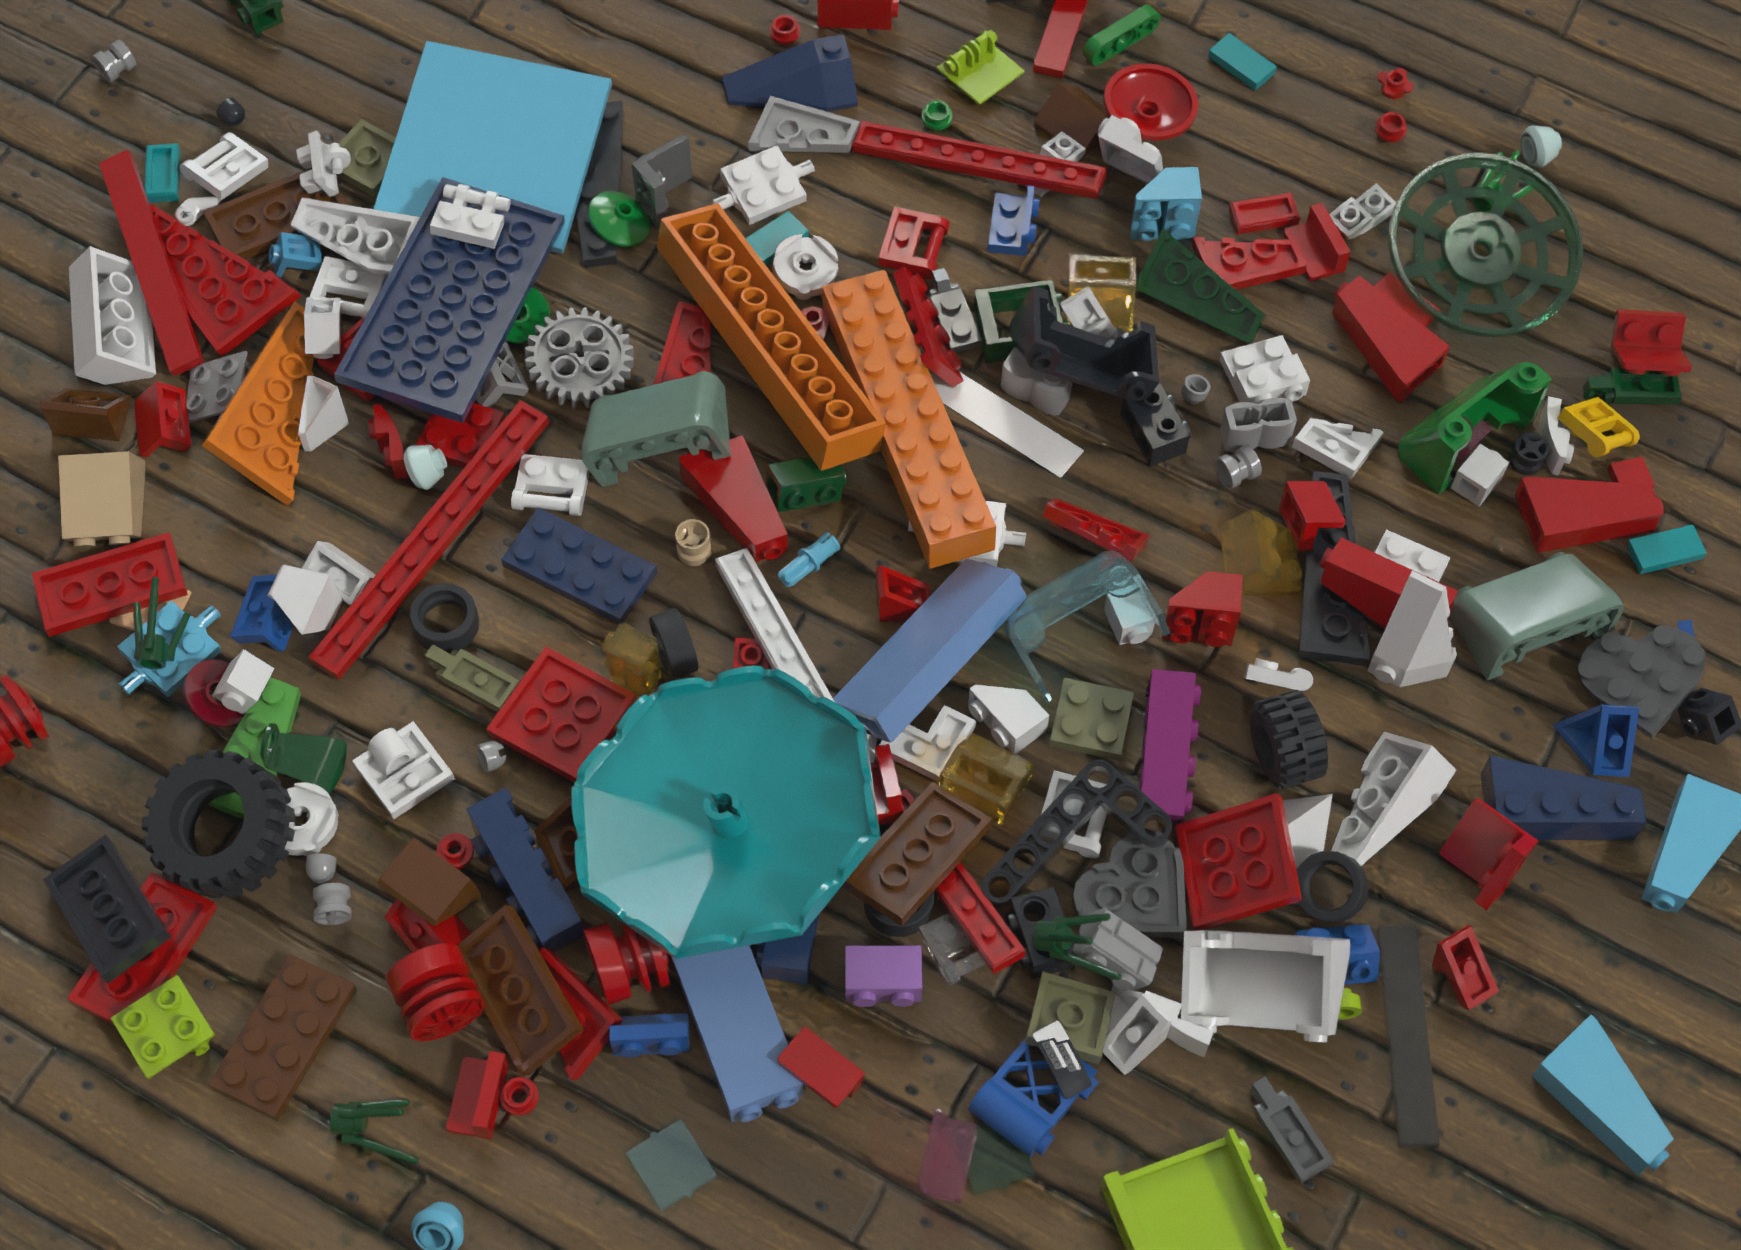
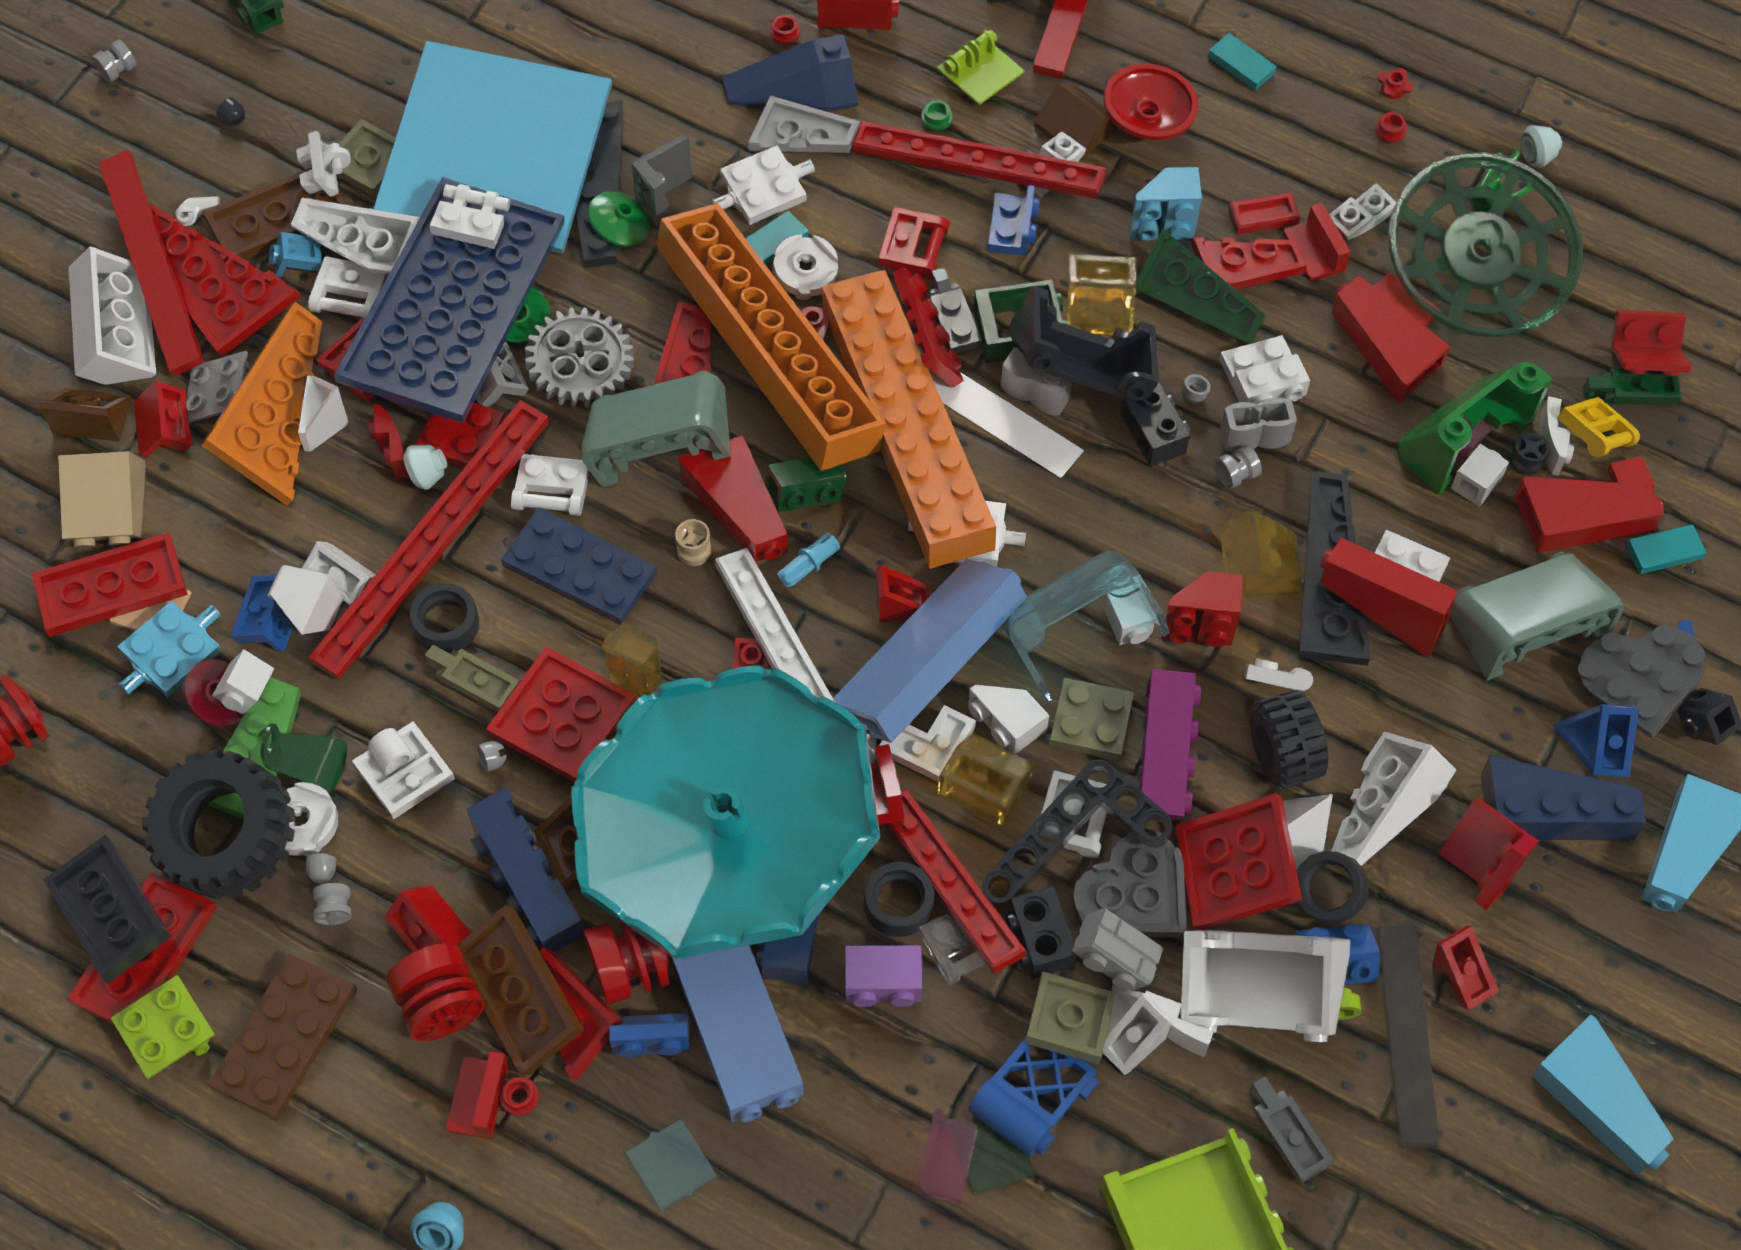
dark green plant [133,577,190,670] -> none
teal tile [144,143,181,203] -> none
white plate [180,132,268,200] -> none
white slope [304,298,341,359] -> none
dark green plant [330,1098,419,1164] -> none
reddish brown slope [378,837,481,926] -> none
red plate [436,833,474,869] -> none
black tyre [649,608,699,680] -> none
red panel [777,1026,865,1108] -> none
reddish brown plate [842,781,992,926] -> none
dark green plant [1033,913,1122,980] -> none
sticker [1033,1021,1092,1099] -> none
red wing [1043,498,1150,562] -> none
white slope [1060,286,1115,339] -> none
green beam [1082,4,1161,66] -> none
white plate [1097,115,1163,184] -> none
red panel [1279,481,1345,550] -> none
white wing [1292,418,1384,479] -> none
white wedge [1368,570,1457,687] -> none

